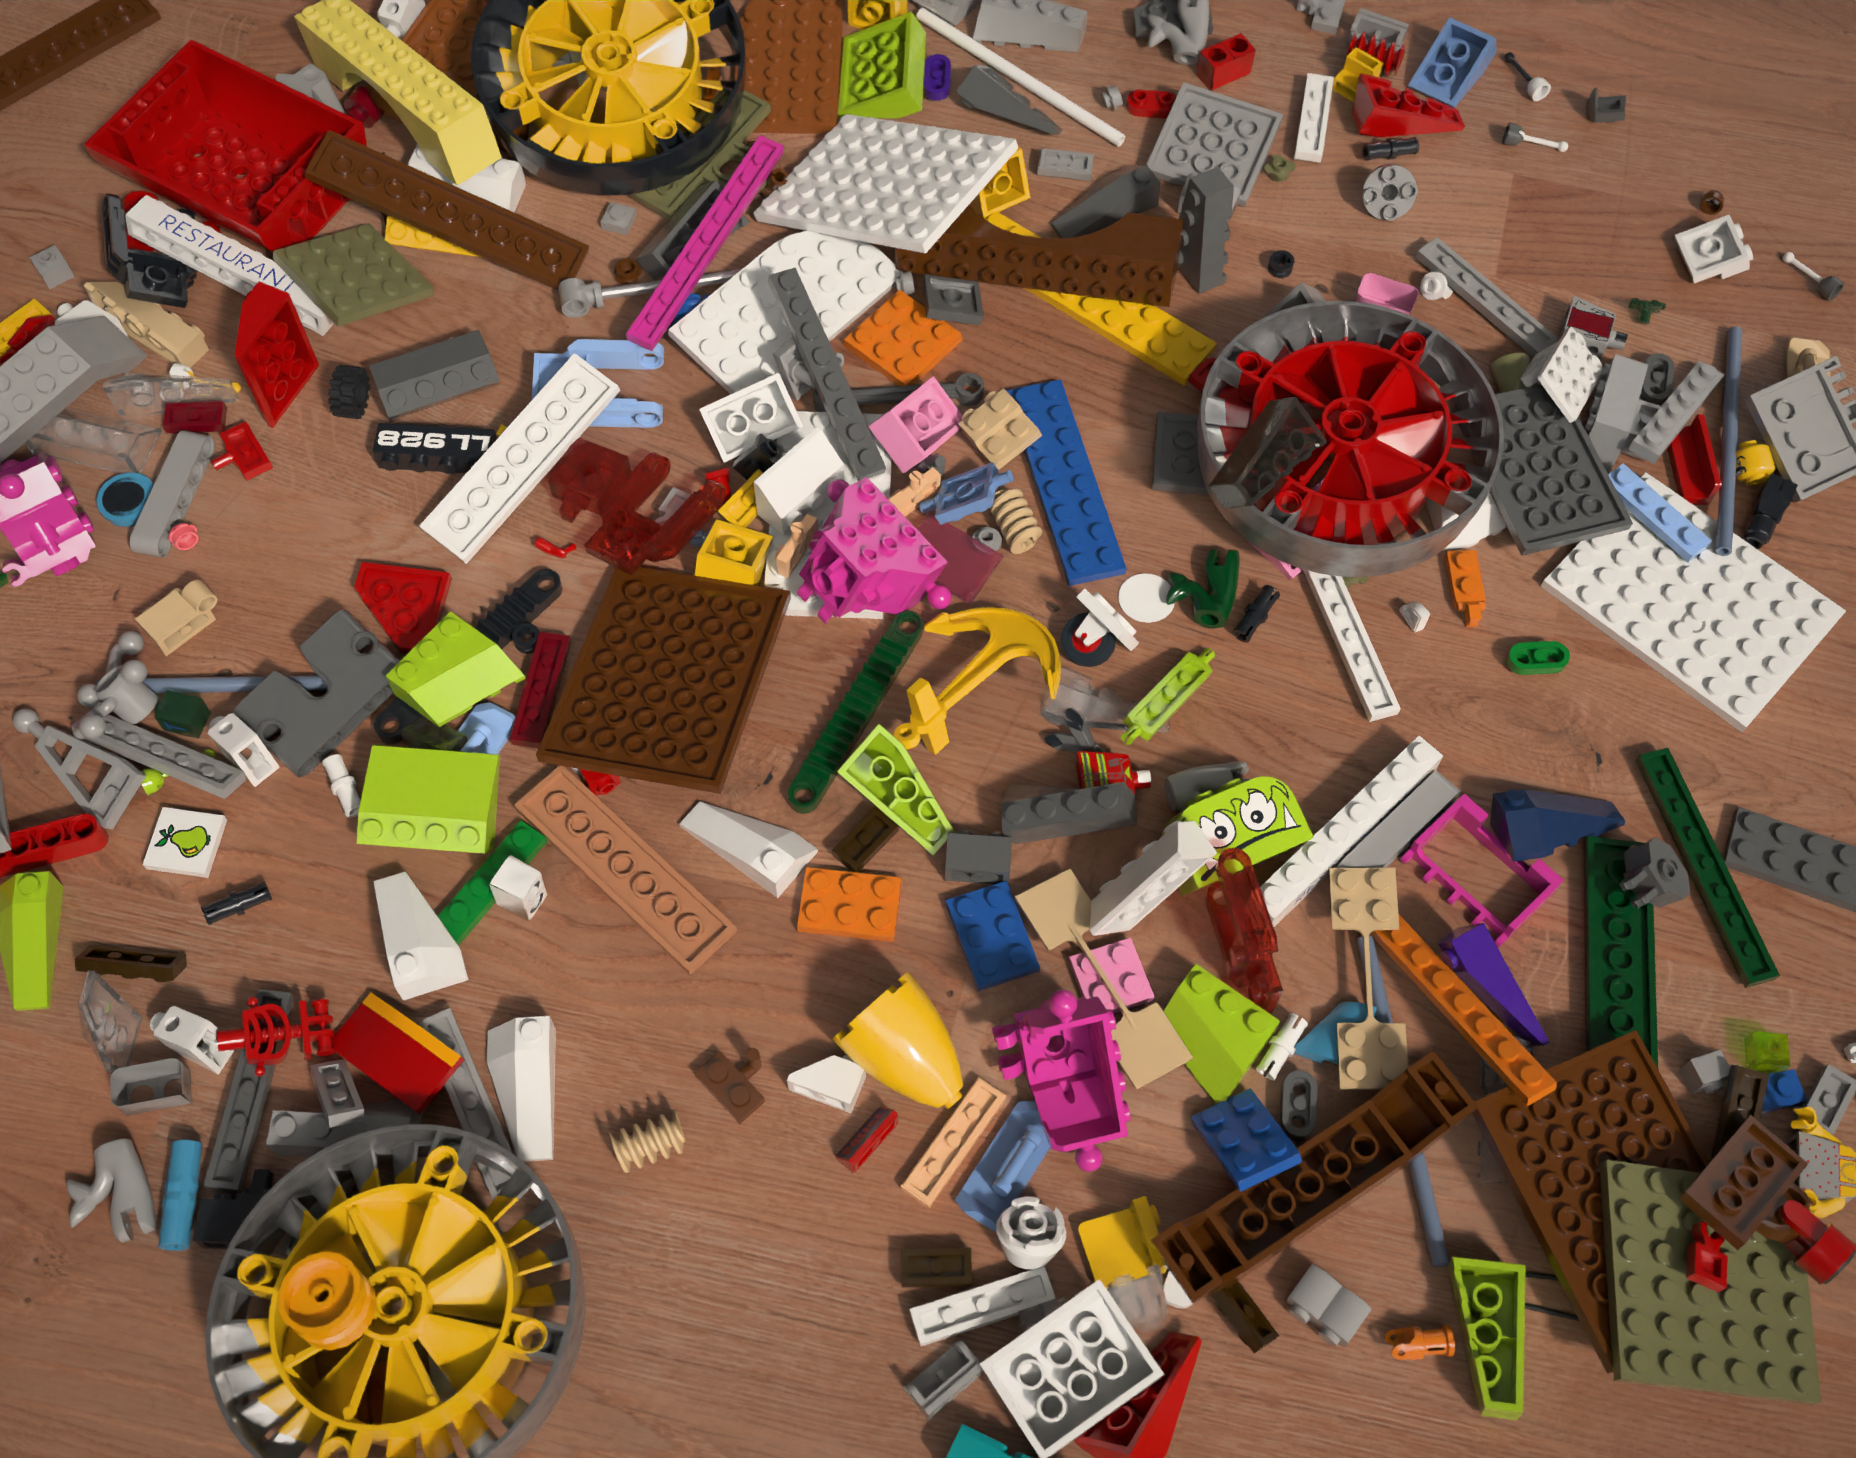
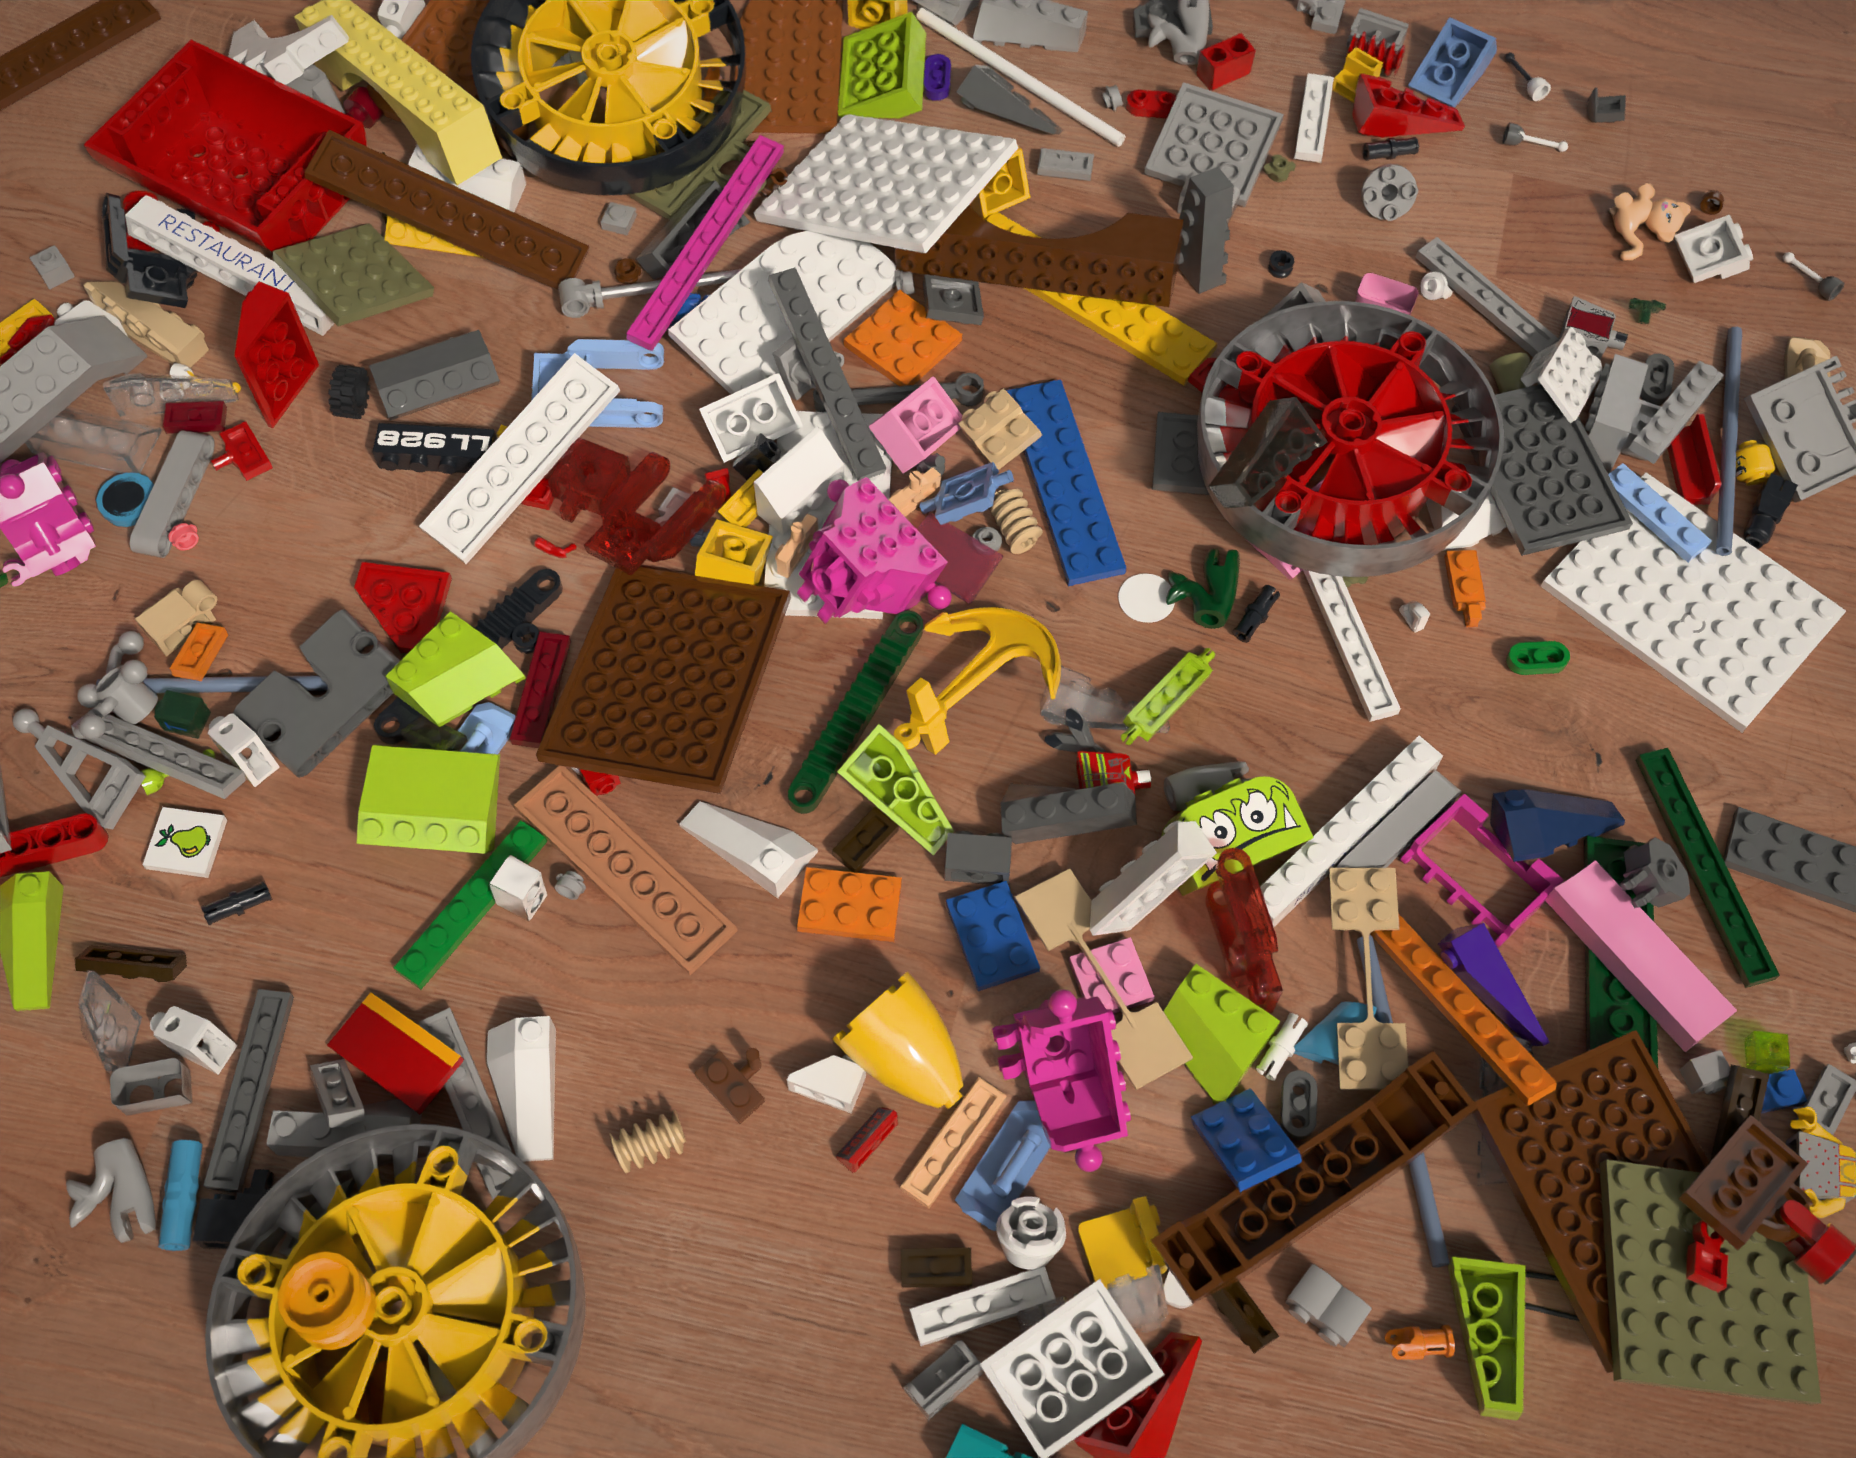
red torso [216,997,335,1077] -> none
white pin [322,754,361,818] -> none
white wedge [374,871,469,1001] -> none
dark grey wedge [1051,165,1161,238] -> none
plate [1061,589,1139,667] -> none
none -> orange plate [169,623,228,681]
none -> white arch [228,15,349,85]
none -> red tile [521,478,559,510]
none -> light grey plate [555,871,586,900]
none -> bright pink arch [1545,860,1737,1052]
none -> light nougat animal [1609,184,1691,261]

